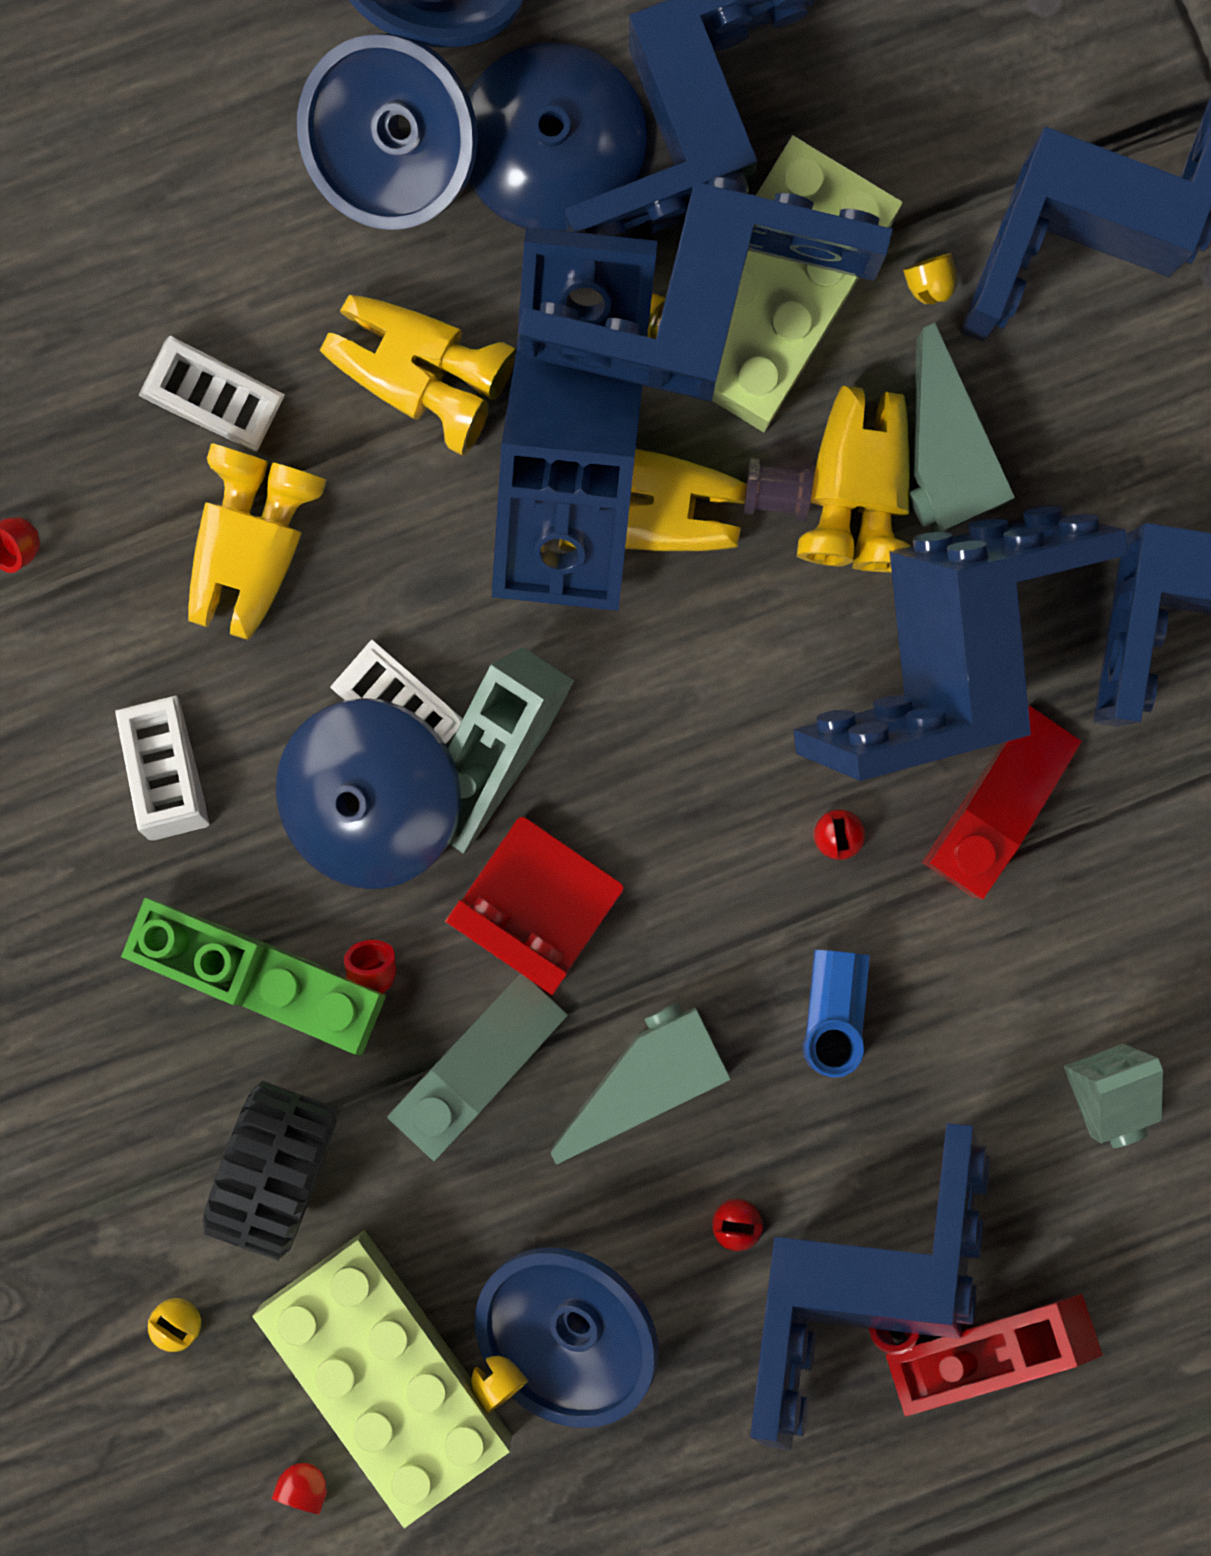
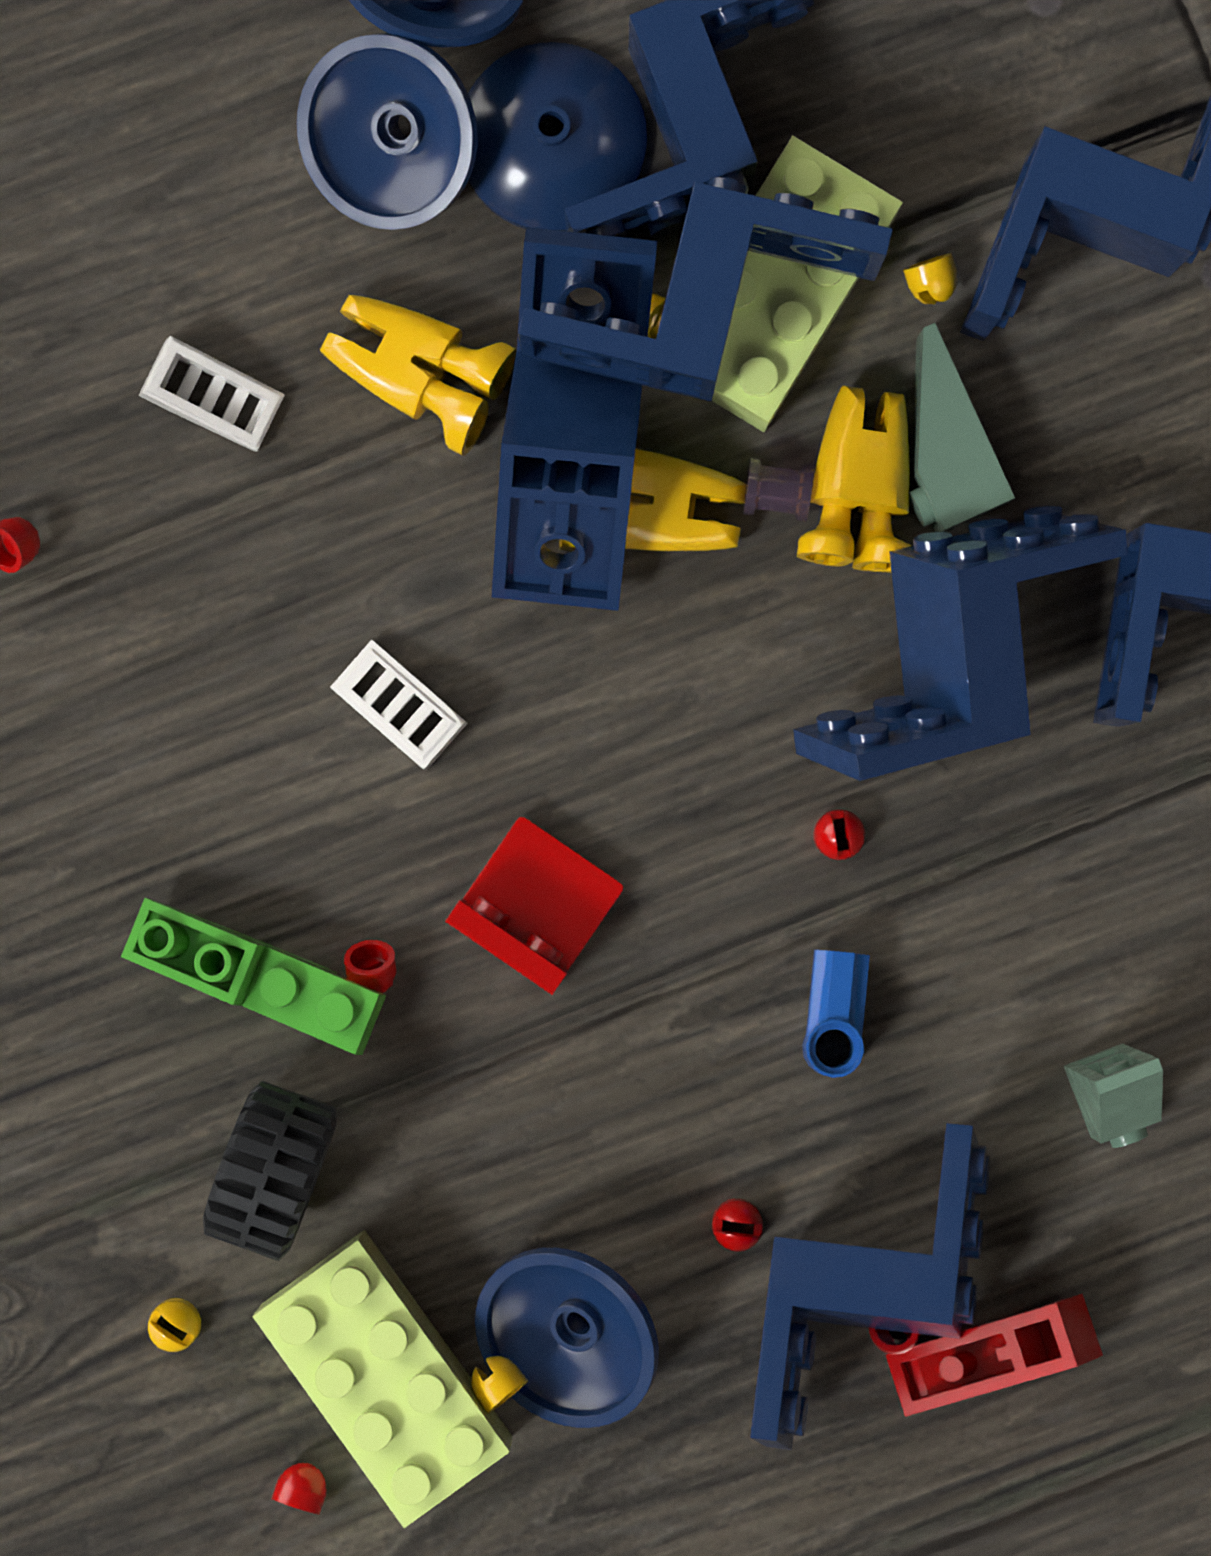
white slope [115,695,209,840] -> none
yellow piece [188,443,327,640] -> none
dark blue dish [276,698,461,889] -> none
sand green slope [387,973,568,1161] -> none
sand green slope [448,647,574,854] -> none
sand green slope [551,1002,730,1165] -> none
red slope [921,706,1082,900] -> none

